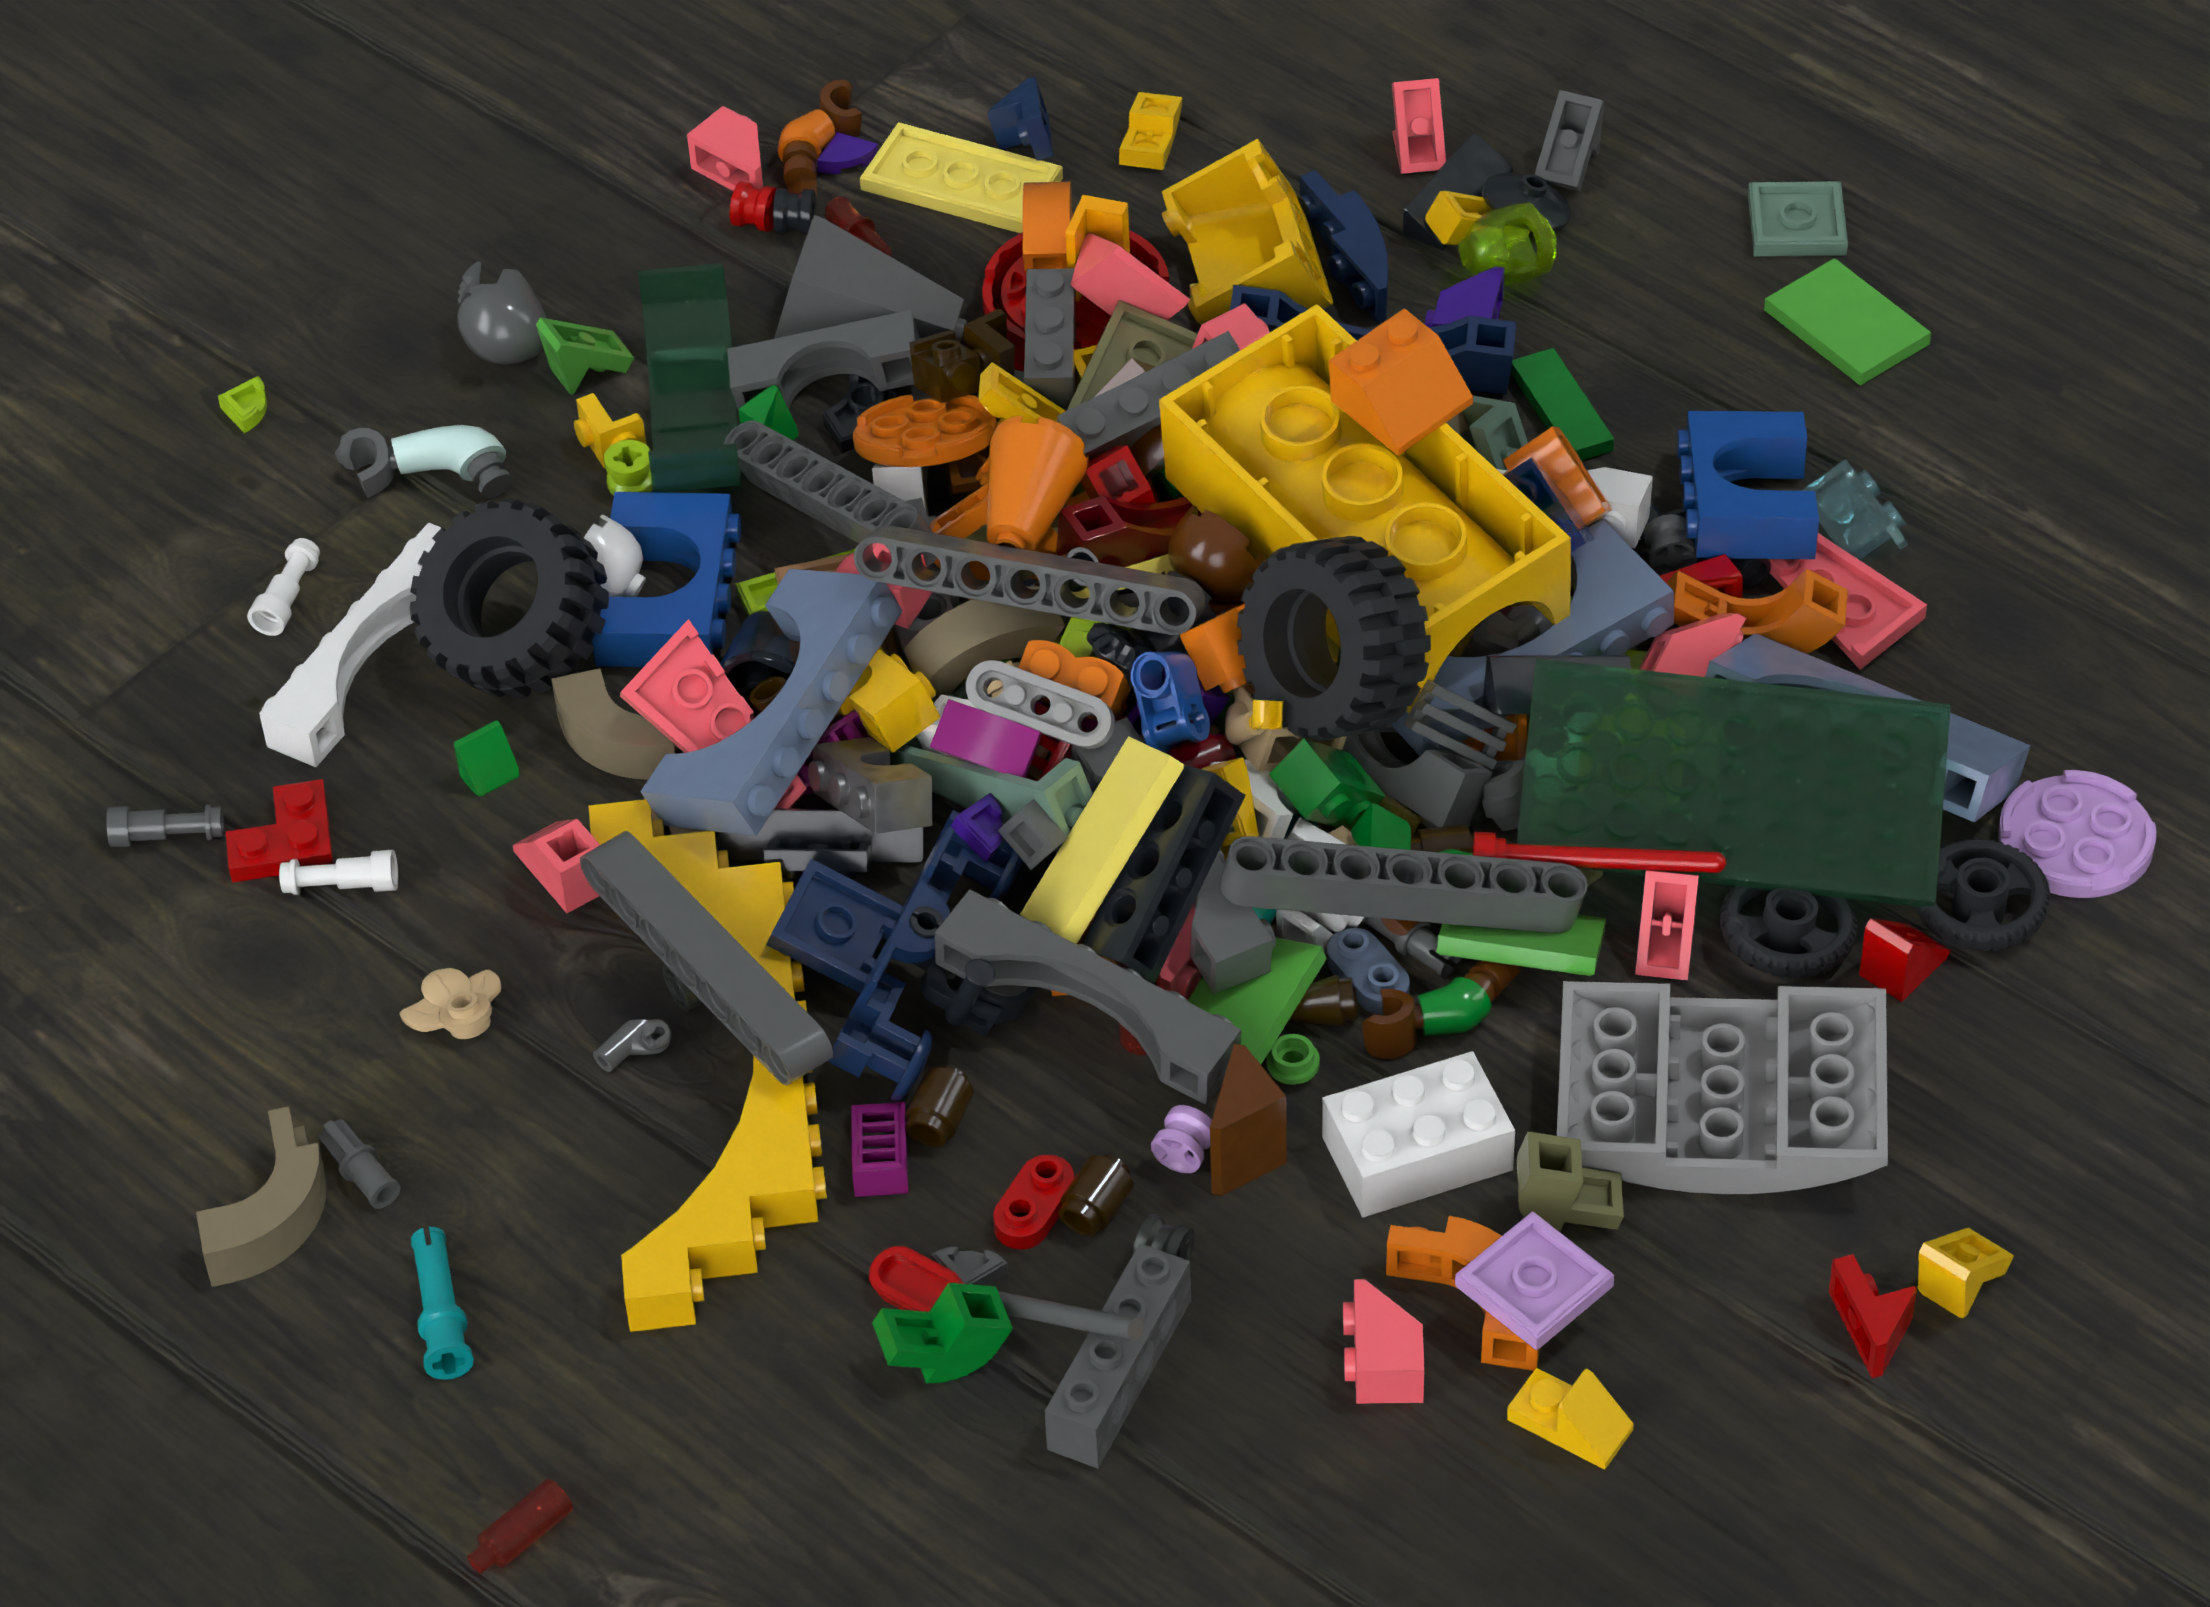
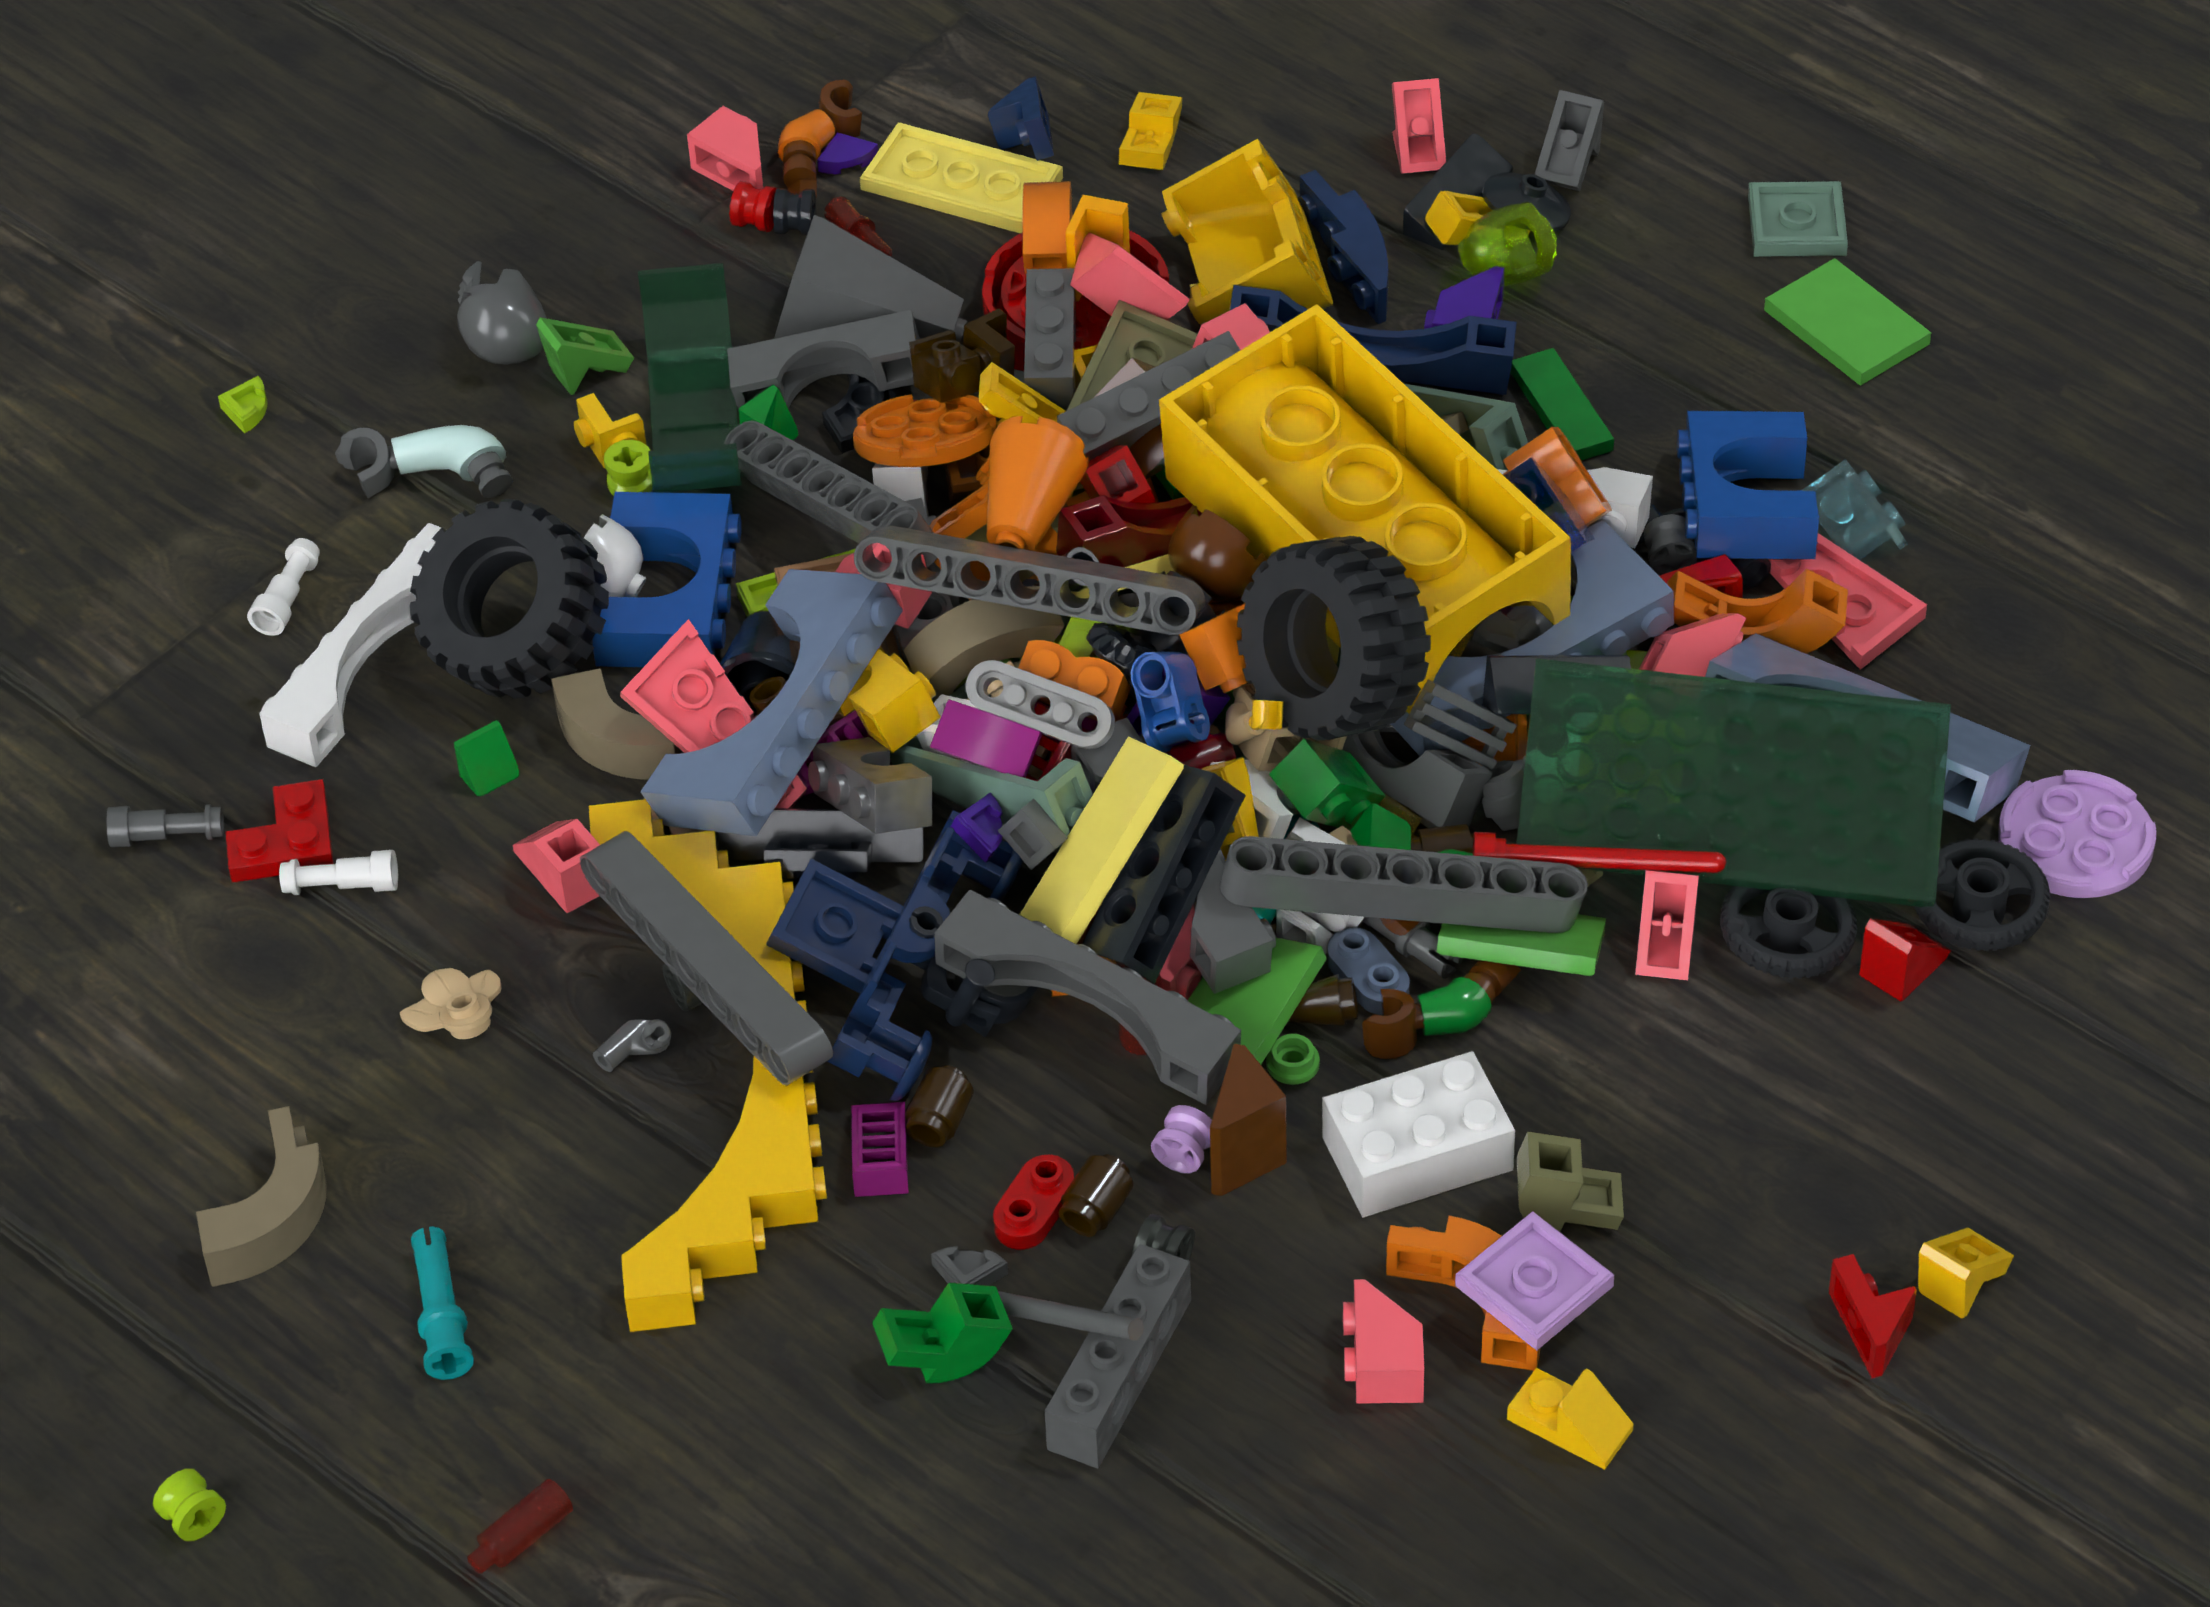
dark grey axle [318,1119,401,1209] -> none
red tile [869,1246,965,1312] -> none
orange slope [1329,308,1473,456] -> none
light grey slope [1557,981,1888,1194] -> none
none -> lime wheel [153,1469,226,1541]

